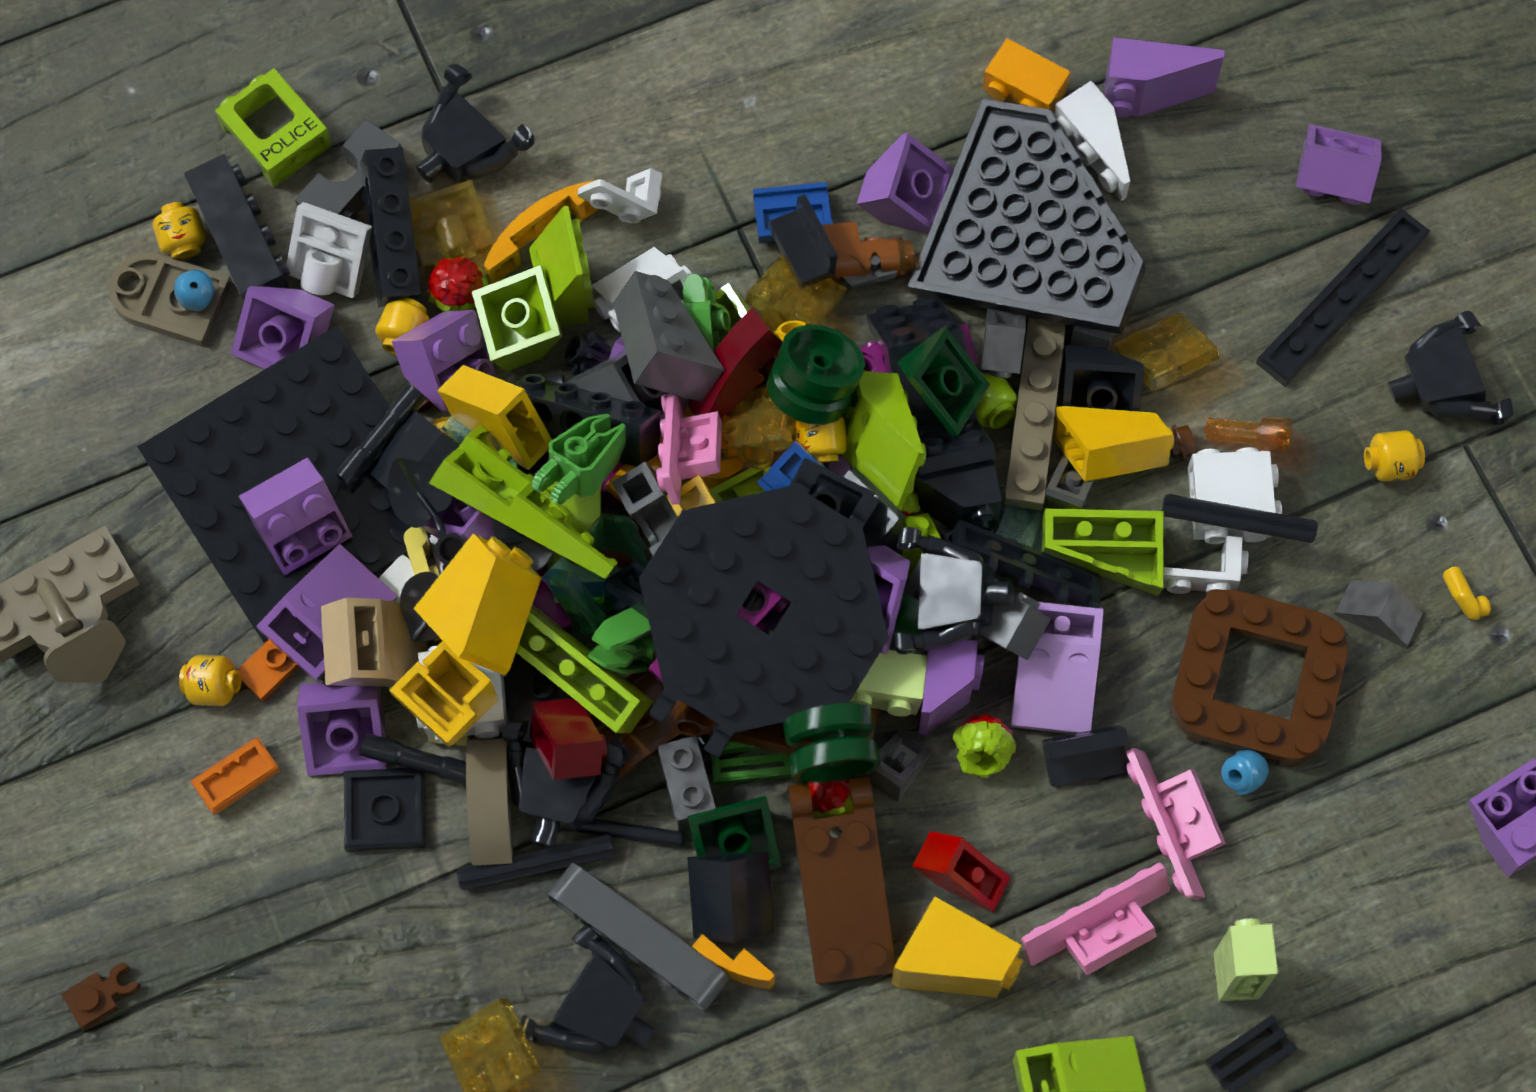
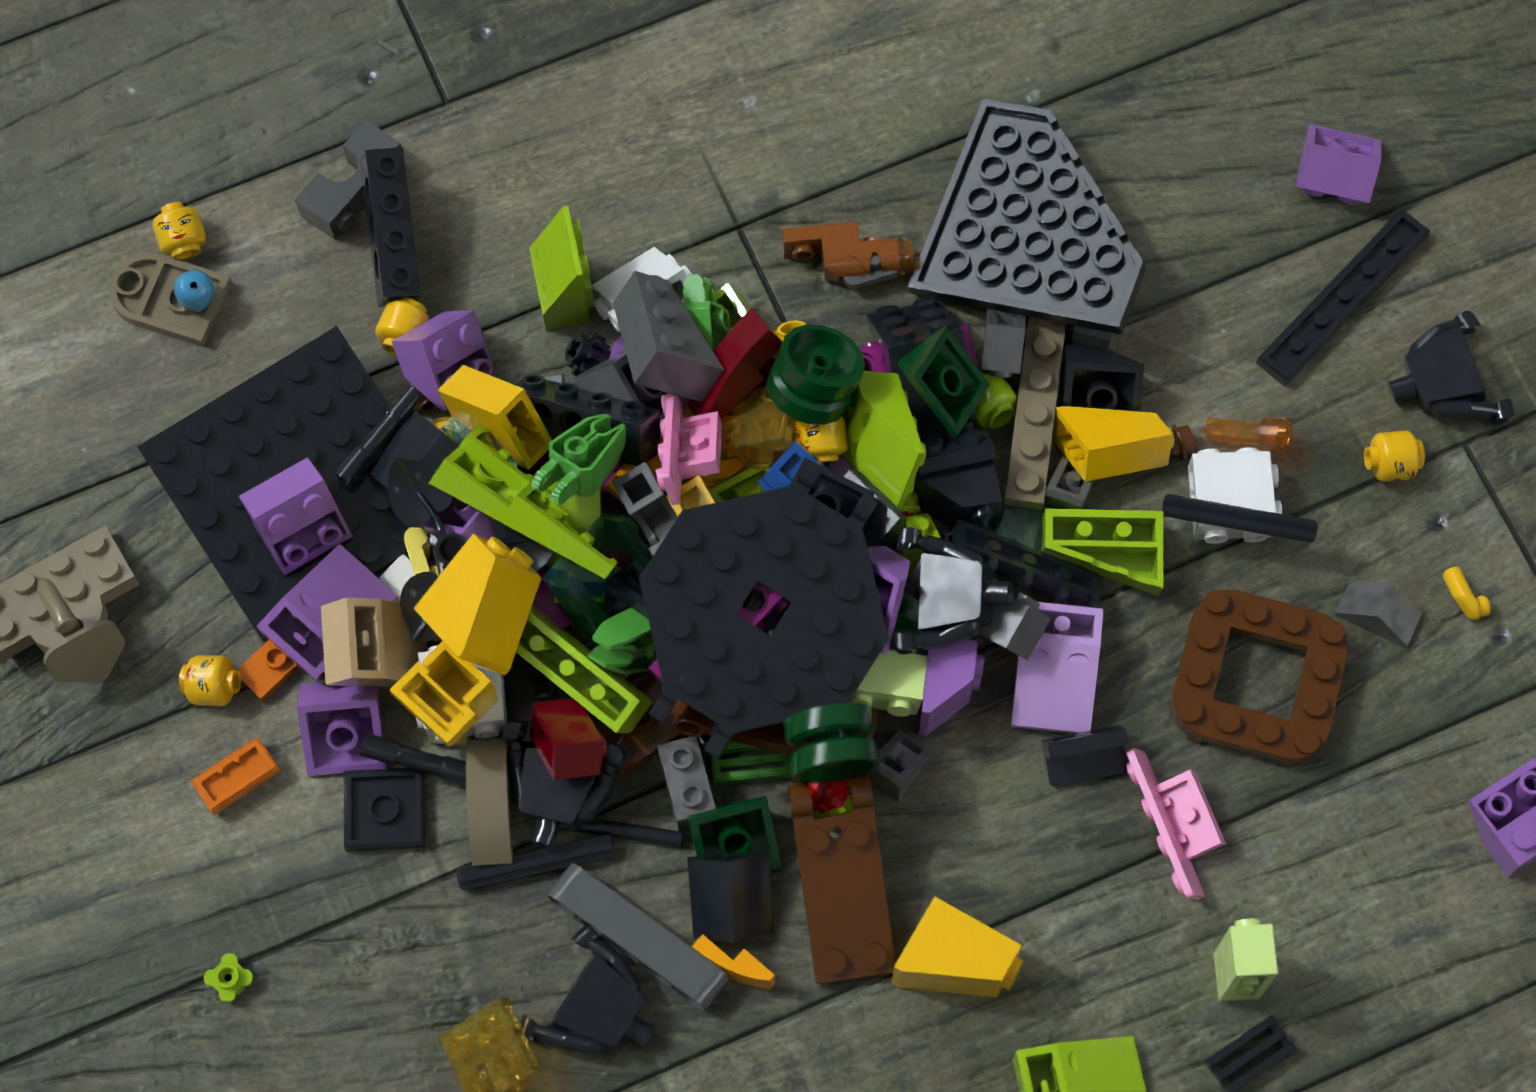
reddish brown plate [61,963,141,1031] -> none
black brick [184,154,291,300] -> none
lime window [215,68,332,188] -> none
medium lavender slope [231,286,334,369] -> none
white plate [286,202,372,298] -> none
clear yellow plate [409,180,495,273] -> none
black torso [416,64,535,184] -> none
red piece [427,257,488,312] -> none
lime slope [472,265,562,372] -> none
light orange slope [484,180,599,285] -> none
white bracket [577,168,662,223] -> none
clear yellow plate [745,255,847,331] -> none
blue plate [753,182,832,244] -> none
black panel [768,194,837,289] -> none
medium lavender slope [857,133,954,234] -> none
red slope [913,831,1011,912] -> none
lime piece [952,714,1016,778] -> none
light orange piece [982,38,1071,113] -> none
bright pink bracket [1021,863,1170,975] -> none
white slope [1054,81,1130,201] -> none
medium lavender slope [1104,37,1225,118] -> none
clear yellow plate [1114,312,1219,392] -> none
white bracket [1163,536,1248,594] -> none
dark azure piece [1221,750,1269,795] -> none
none -> lime plate [204,953,253,1002]

